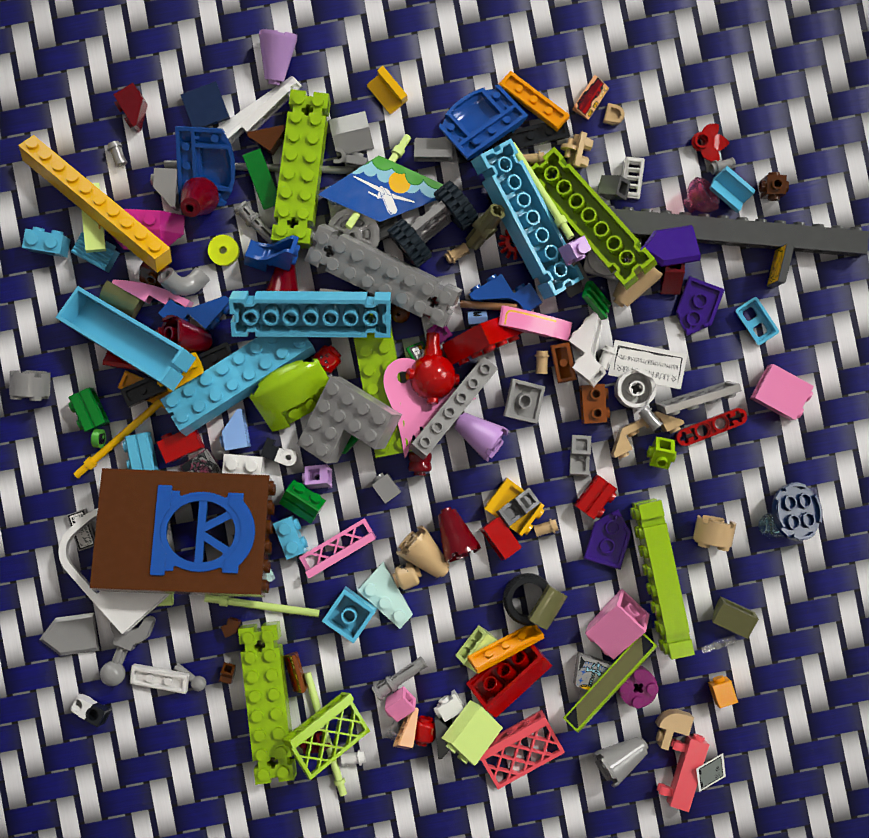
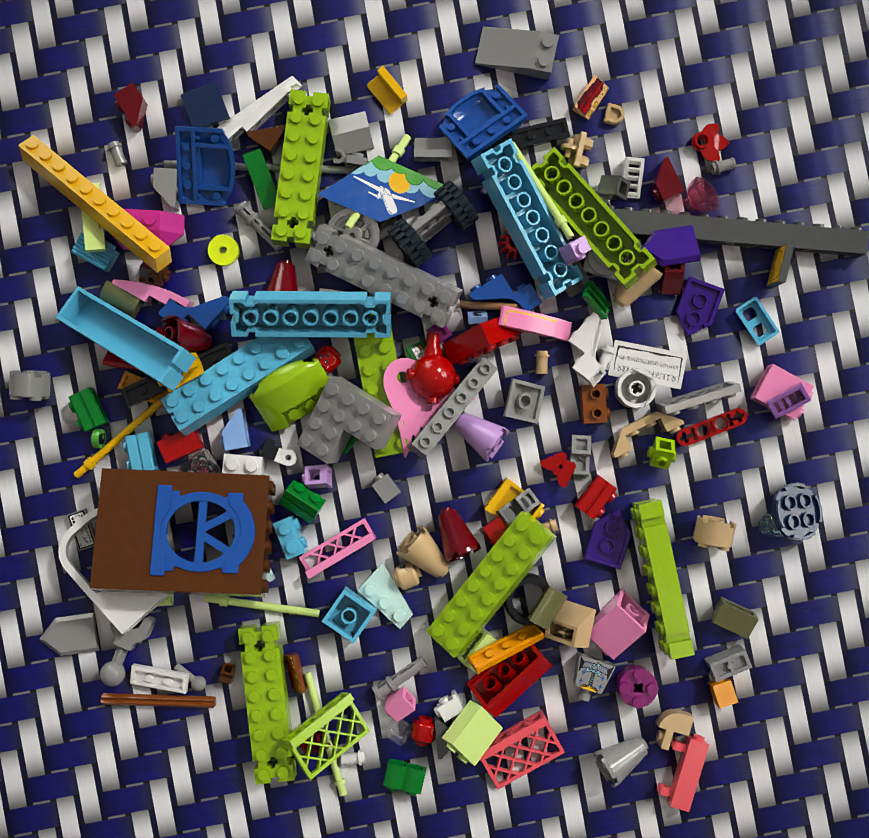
medium azure brick [22,227,71,258] -> none
leg [70,694,113,727] -> none
light grey cylinder [157,267,210,296] -> none
dark red cone [181,177,219,217] -> none
reddish brown piece [221,617,242,638] -> none
blue arch [244,235,301,272] -> none
lavender cone [259,29,297,85] -> none
reddish brown piece [390,305,410,323] -> none
light nougat slope [393,708,419,749] -> none
dark red piece [408,452,432,475] -> none
tan pin [444,243,470,264] -> none
olive piece [465,203,505,250] -> none
light orange tile [498,71,570,131] -> none
tan pin [523,151,545,166] -> none
dark orange slope [550,342,577,384] -> none
olive tile [563,634,658,733] -> none
light grey pin [638,406,663,431] -> none
sticker [696,753,726,792] -> none
clear pin [701,634,737,654] -> none
medium azure panel [709,166,755,213] -> none
reddish brown brick [759,172,789,201] -> none
none -> dark orange axle [101,693,216,708]
none -> green brick [383,759,427,796]
none -> lime brick [426,511,557,658]
none -> light grey slope [475,26,559,80]
none -> red animal [540,452,576,488]
none -> tan slope [544,600,596,648]
none -> dark red slope [652,156,685,204]
none -> light grey hinge [704,644,752,682]
none -> medium lavender slope [766,382,811,419]

